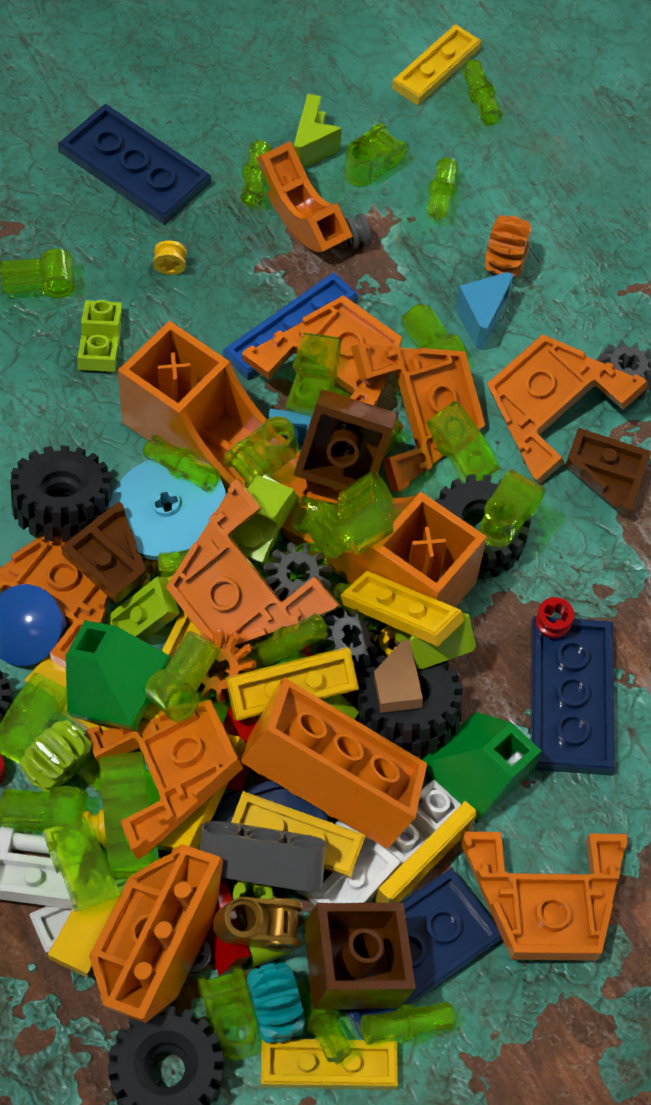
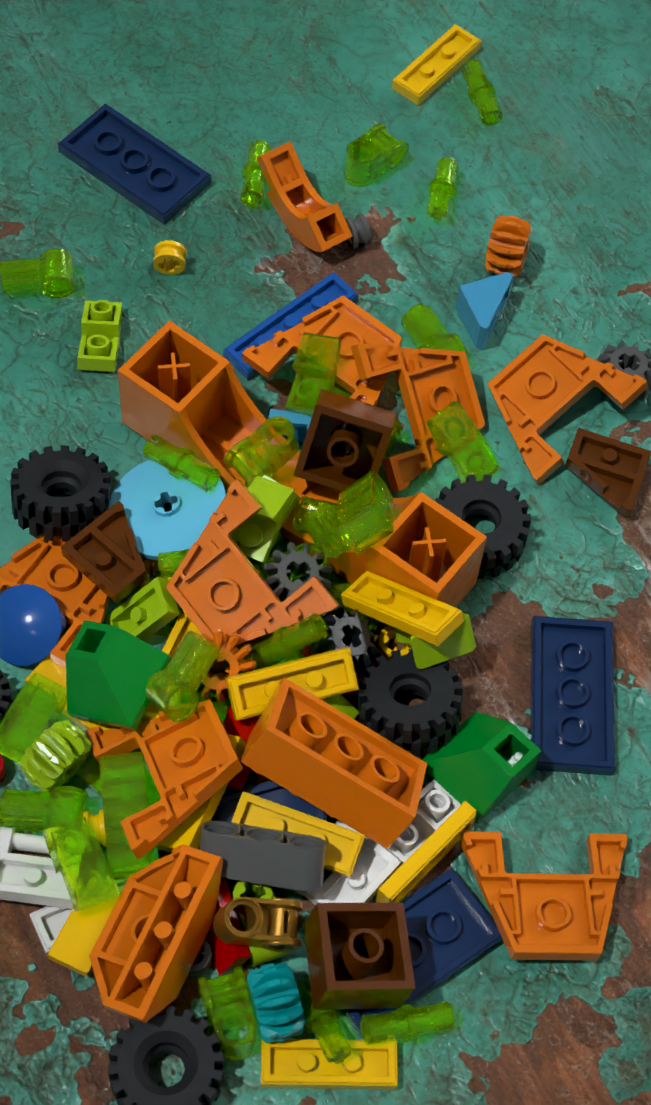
lime slope [294,94,342,169] -> none
medium nougat tile [374,639,423,713] -> none
clear neon green piece [479,469,546,547] -> none
red bush [535,597,574,638] -> none

